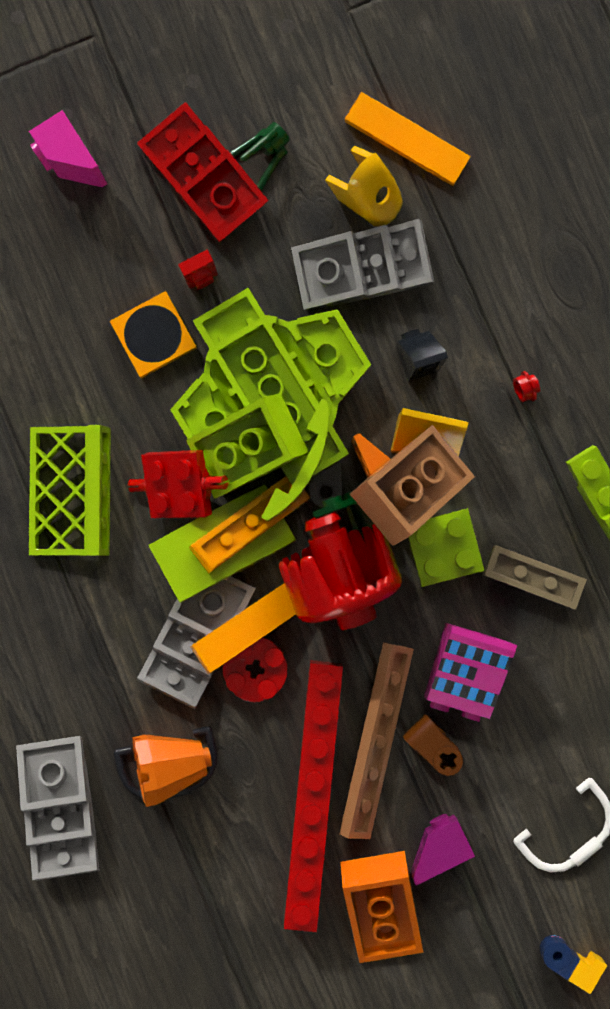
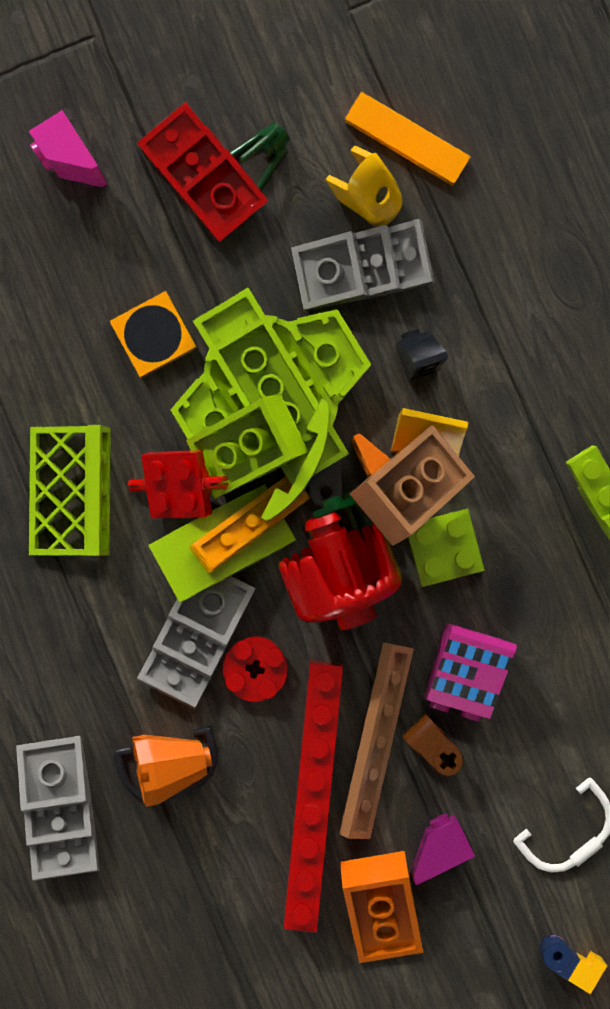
red plate [178,249,218,289] -> none
light orange tile [190,583,296,674] -> none
dark tan plate [483,545,587,610] -> none
red plate [513,371,540,402] -> none

